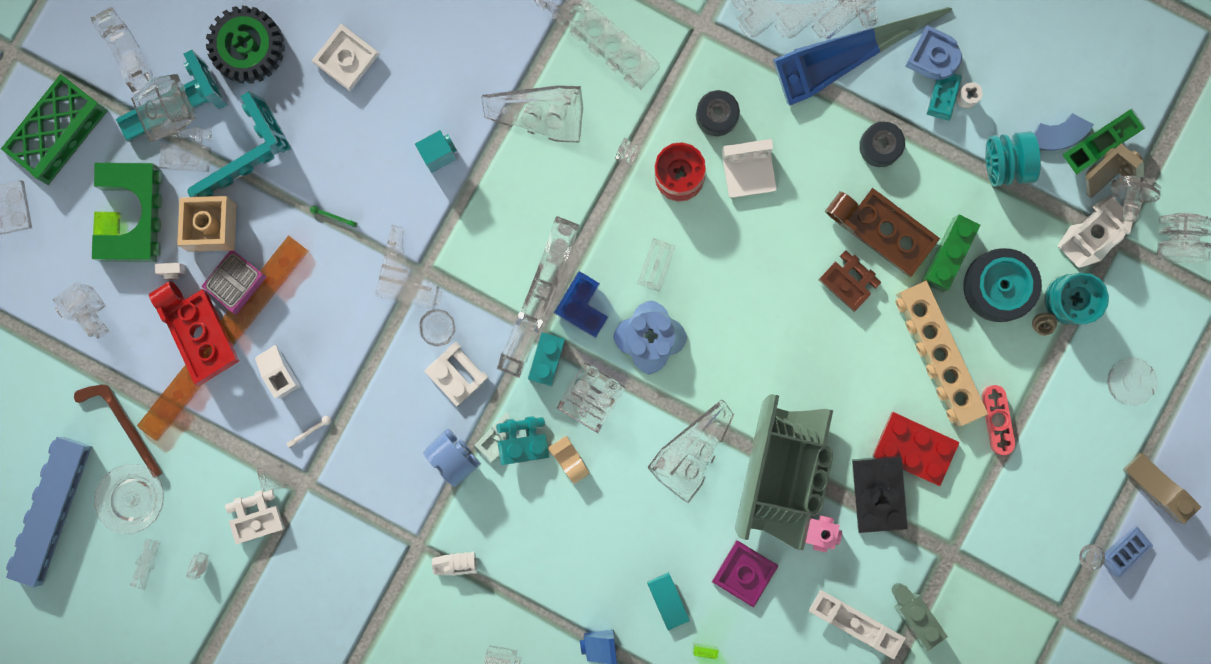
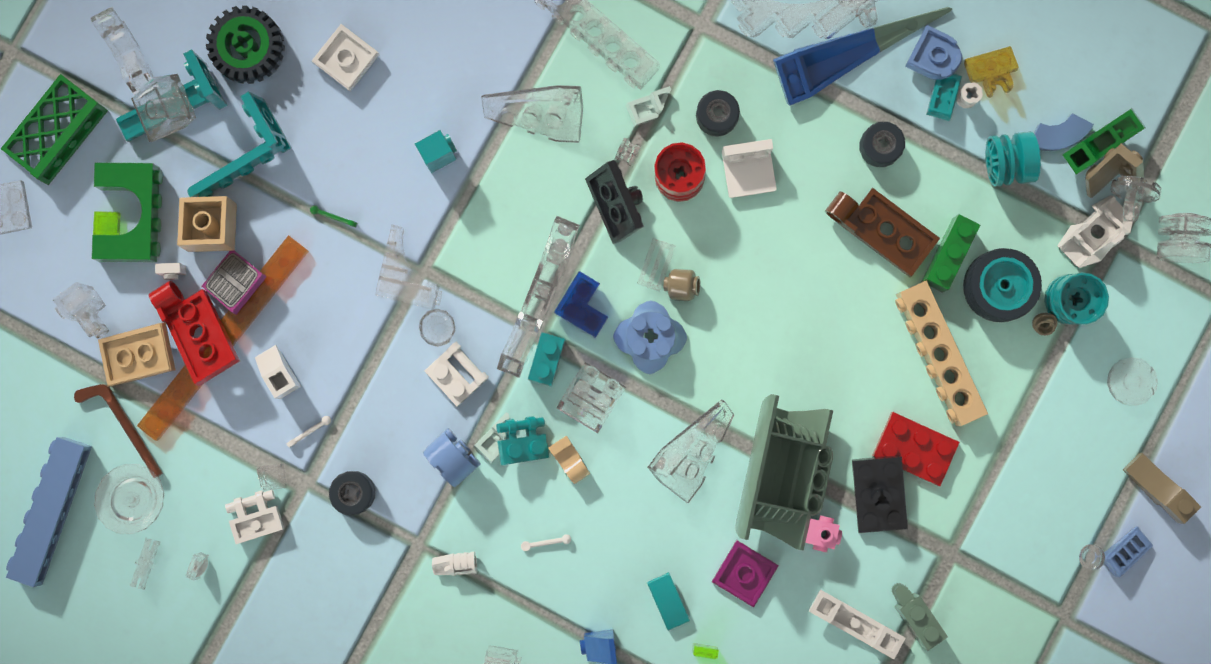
clear plate [159,125,212,172] -> none
copper plate [818,250,881,312] -> none
coral beam [982,385,1015,455] -> none
none -> tan tile [98,323,176,387]
none -> black wheel [329,471,375,515]
none -> white hinge [521,534,571,551]
none -> black plate [585,160,644,244]
none -> light aqua slope [626,86,671,127]
none -> dark tan head [663,269,700,301]
none -> clear yellow plate [964,46,1019,98]

